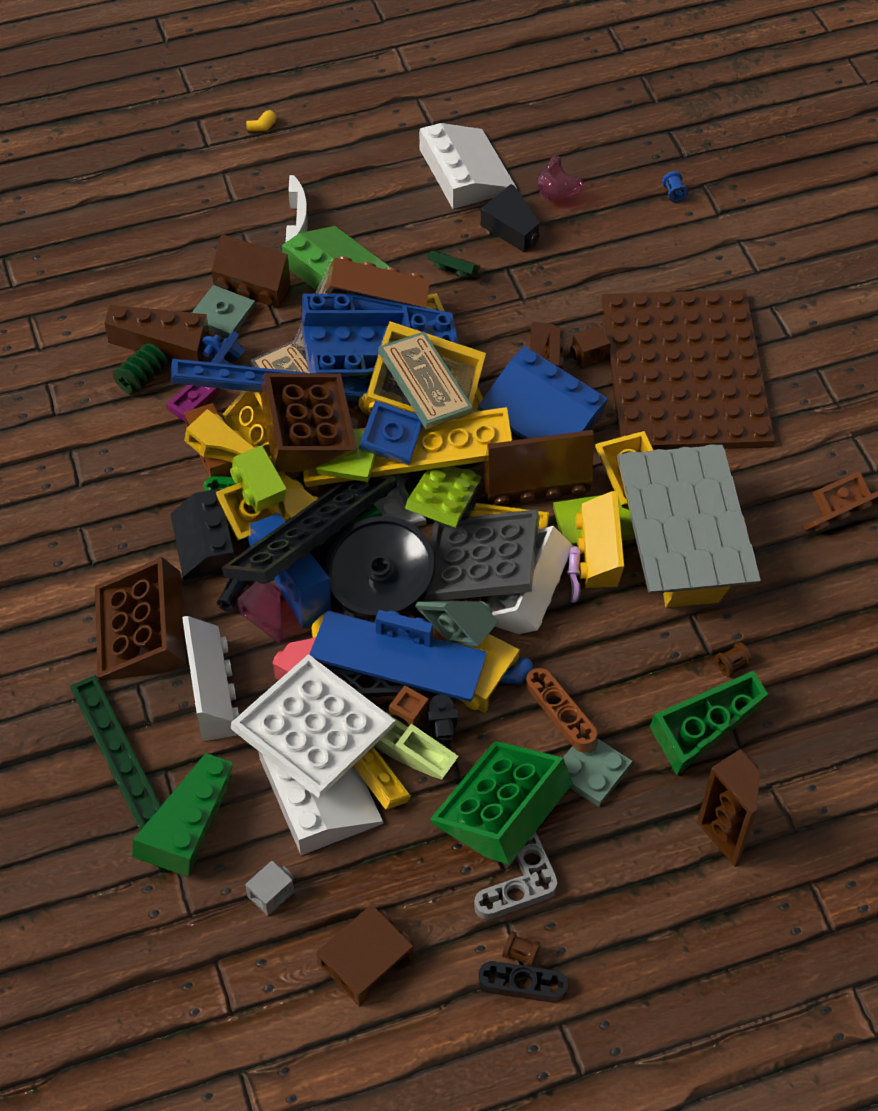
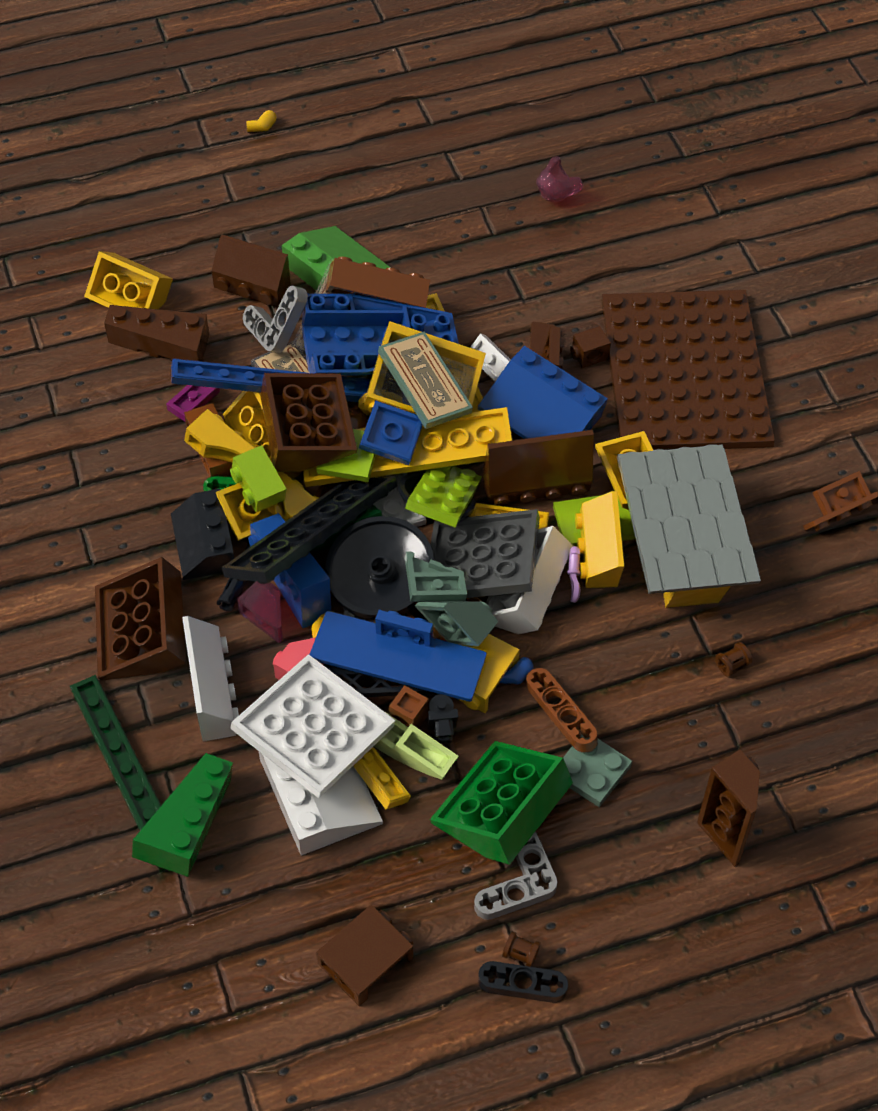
dark green piece [113,343,169,394] -> none
sand green plate [192,285,256,338] -> none
blue hips [201,330,245,365] -> none
light grey brick [245,861,294,916] -> none
white slope [286,175,308,242] -> none
white slope [419,123,517,209] -> none
dark green plate [428,250,480,277] -> none
black slope [480,184,540,252] -> none
green wedge [650,670,768,775] -> none
blue bush [662,171,688,202] -> none
none -> yellow slope [84,251,173,309]
none -> light grey beam [243,286,308,353]
none -> sand green wing [405,551,467,602]
none -> white plate [470,334,511,381]

